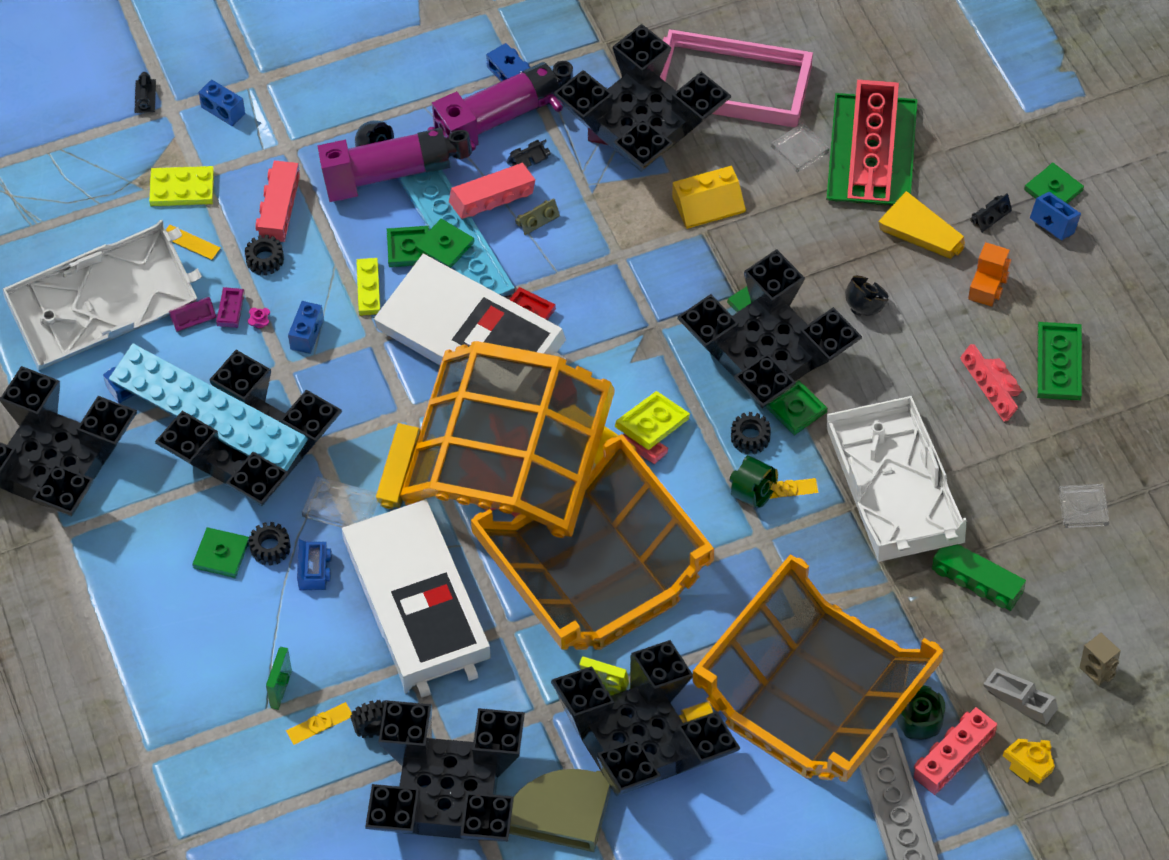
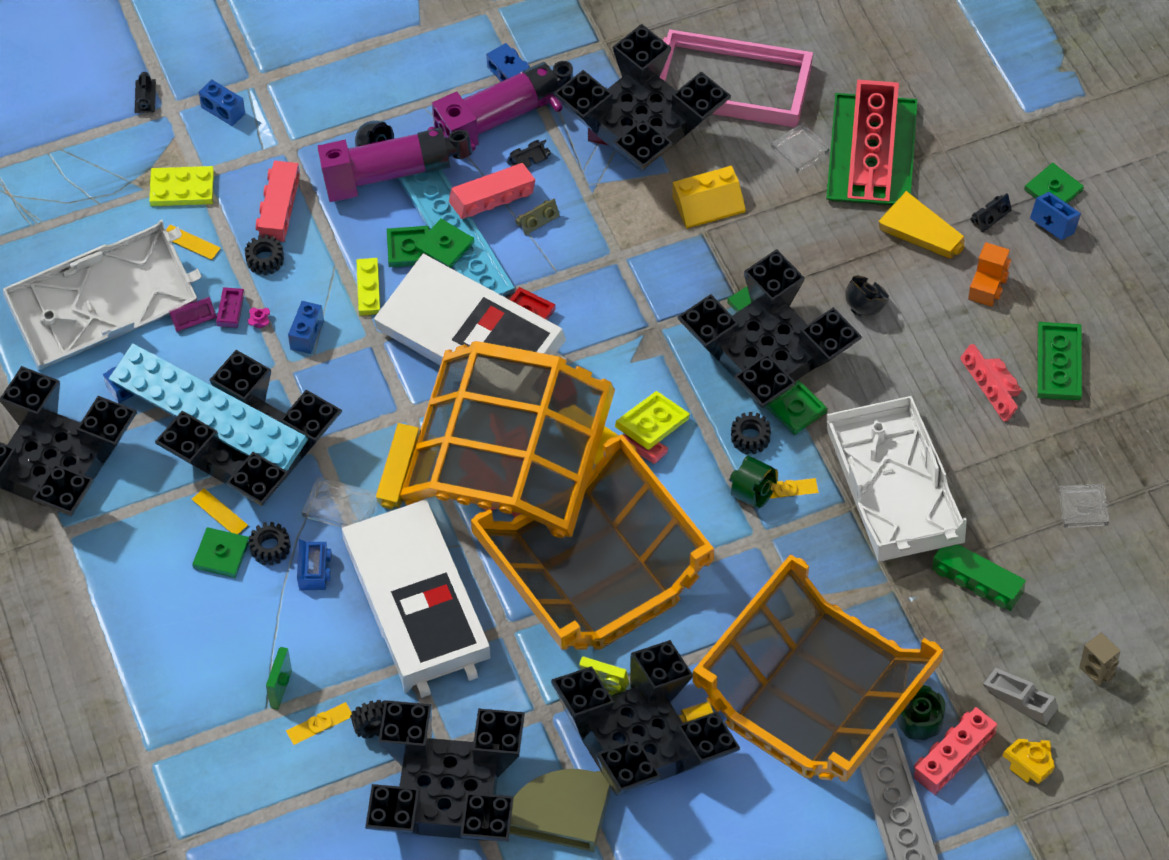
none -> yellow piece [192,488,248,534]

